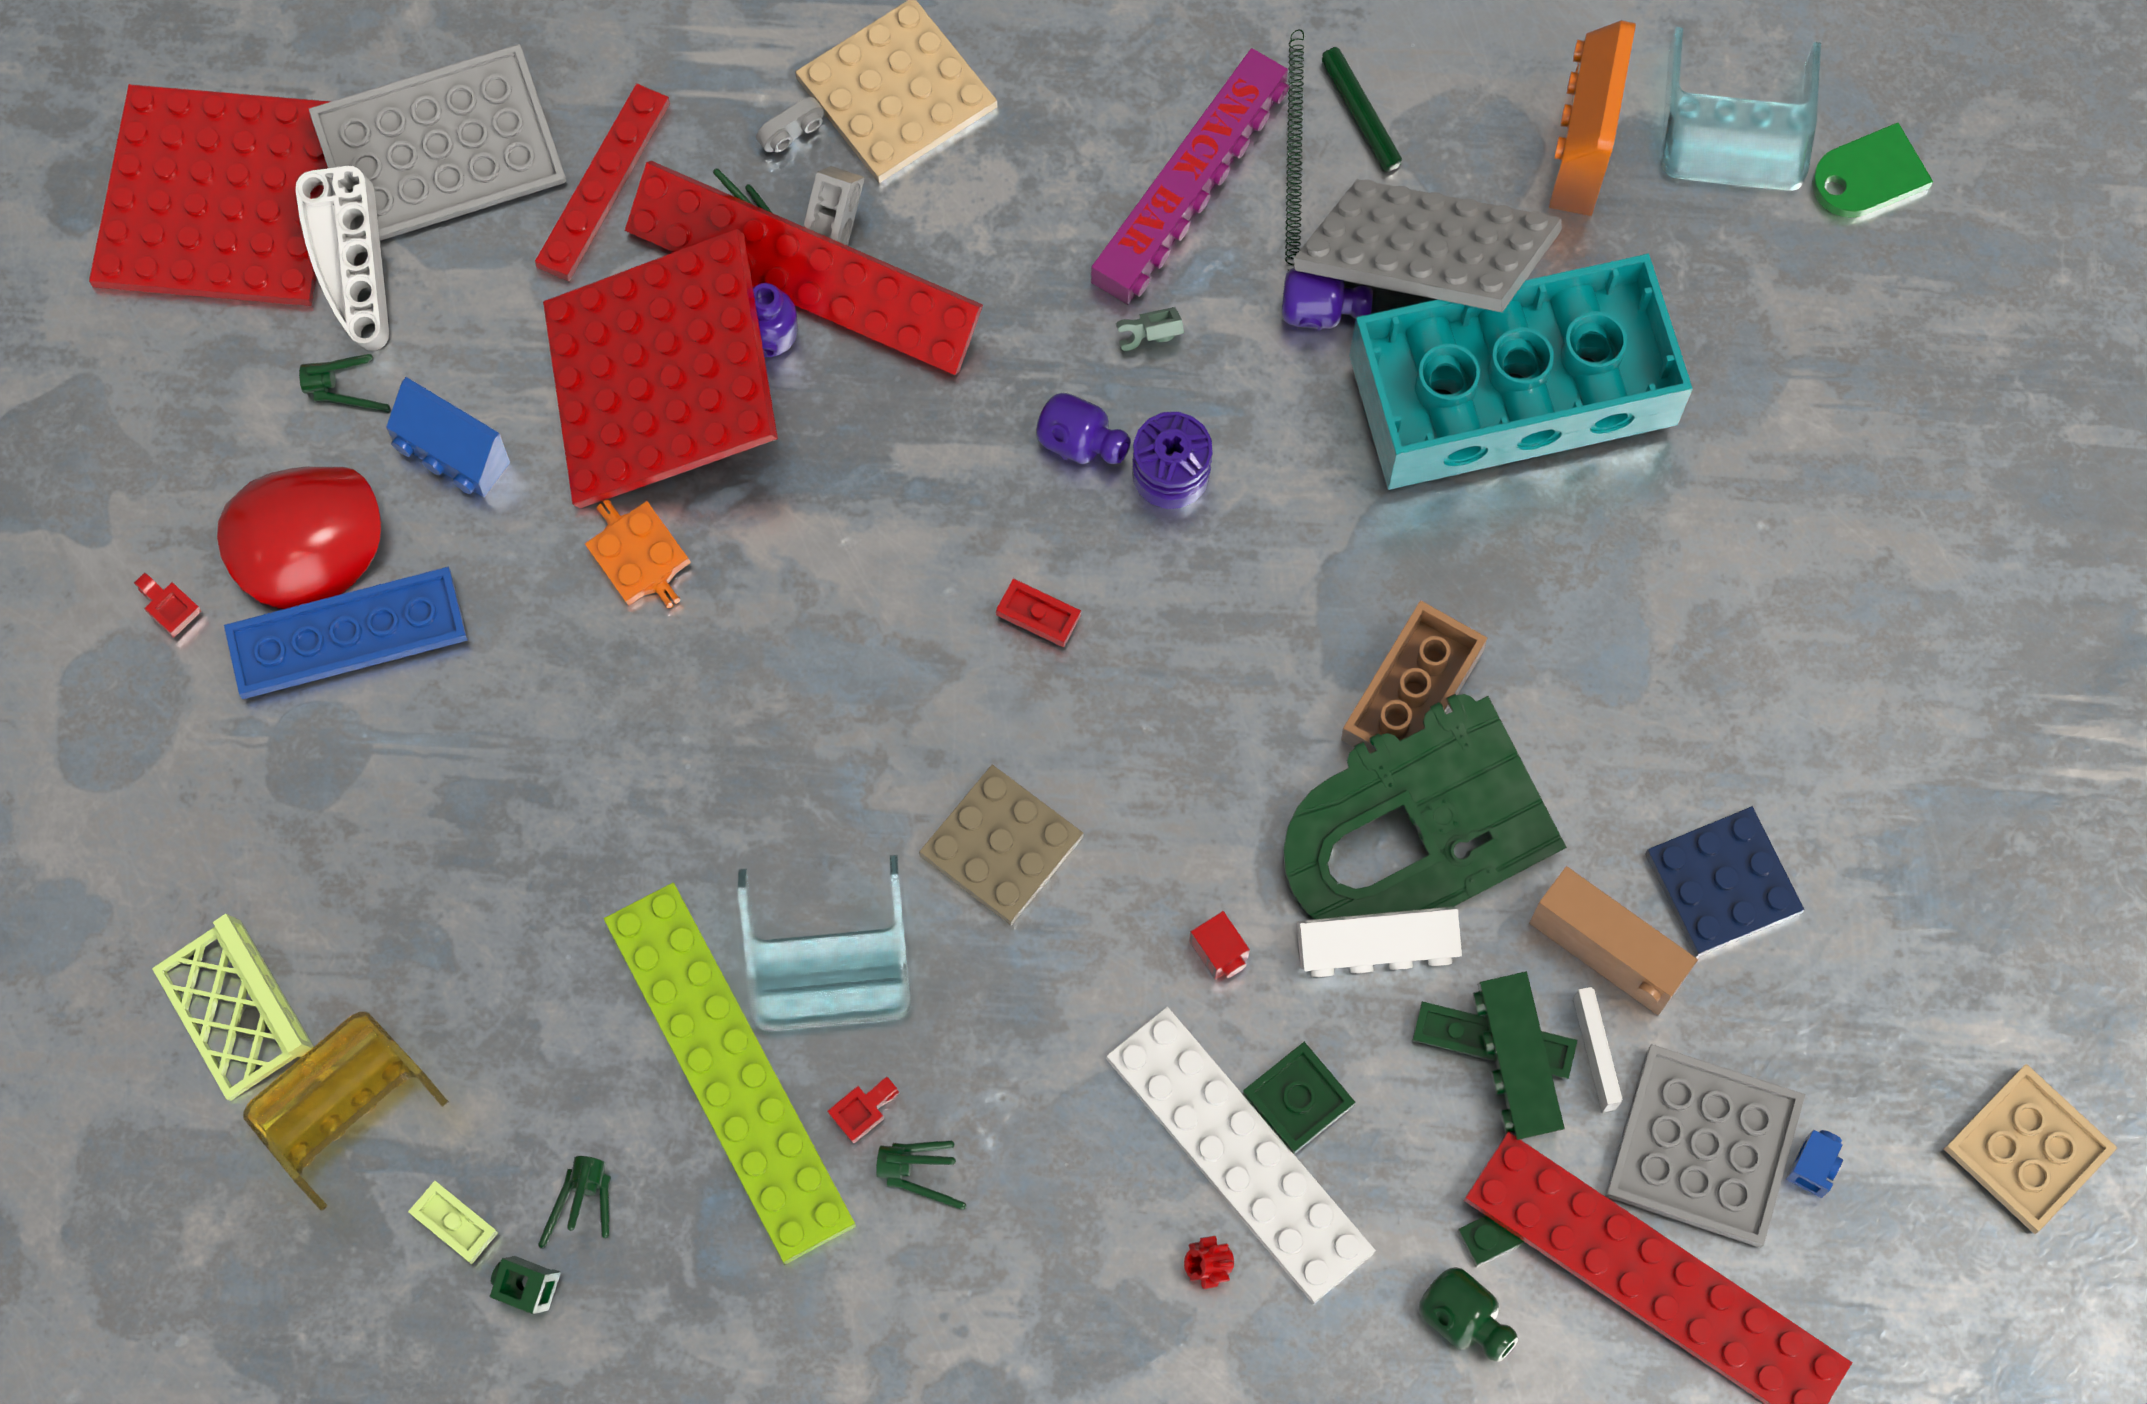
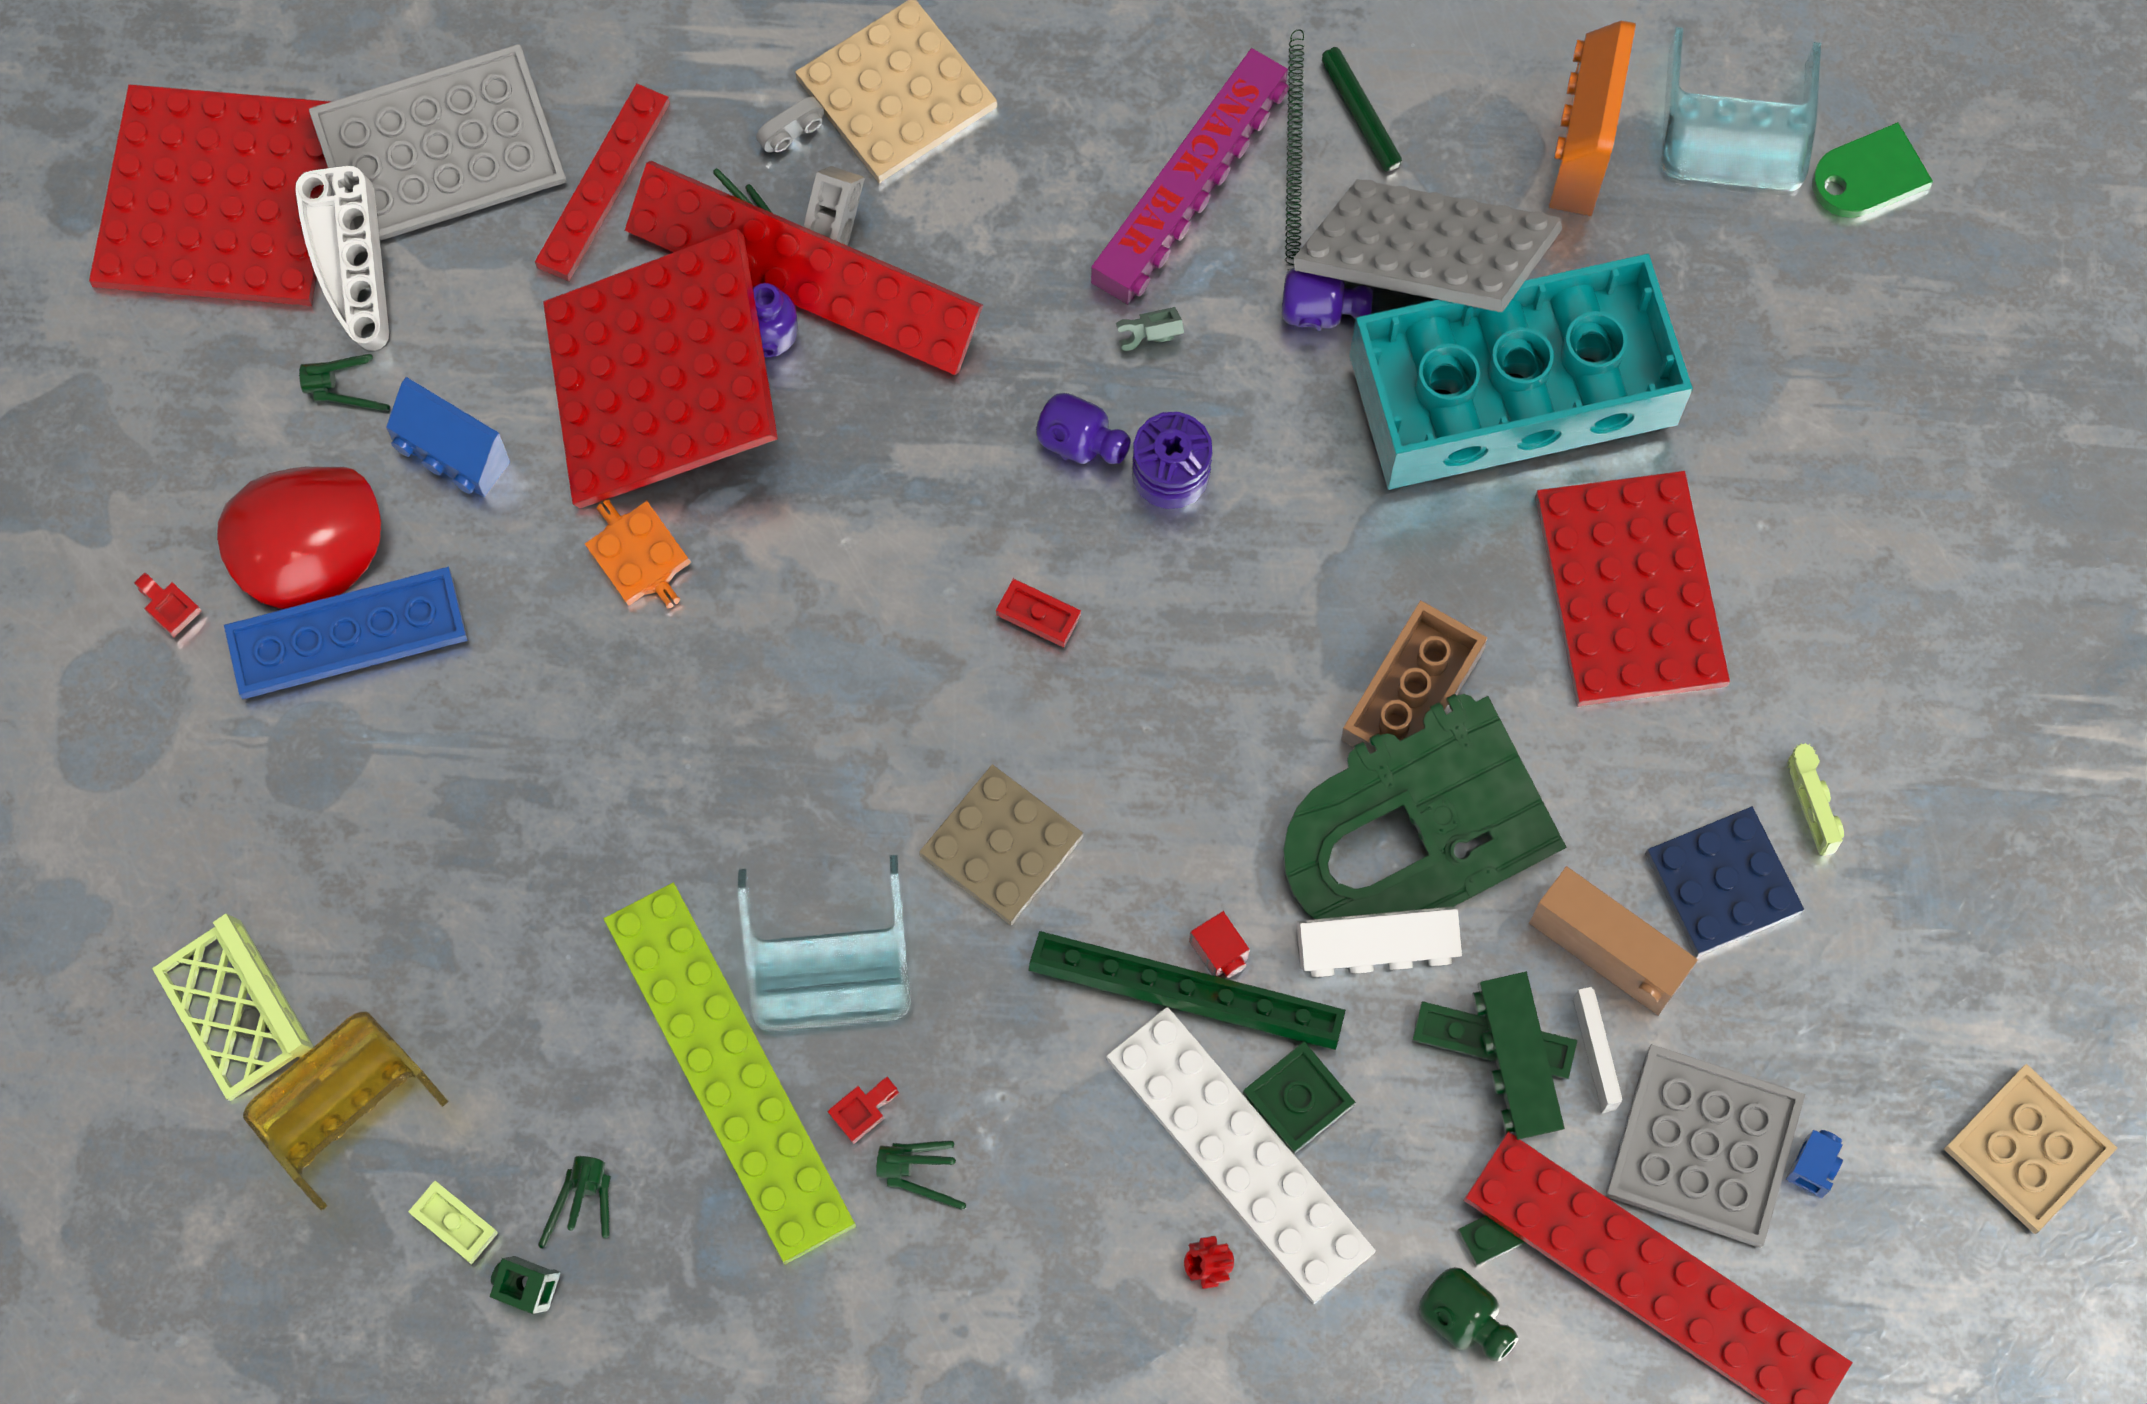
none -> dark green plate [1028,931,1346,1050]
none -> red plate [1535,471,1730,707]
none -> yellowish green hinge [1787,743,1844,856]

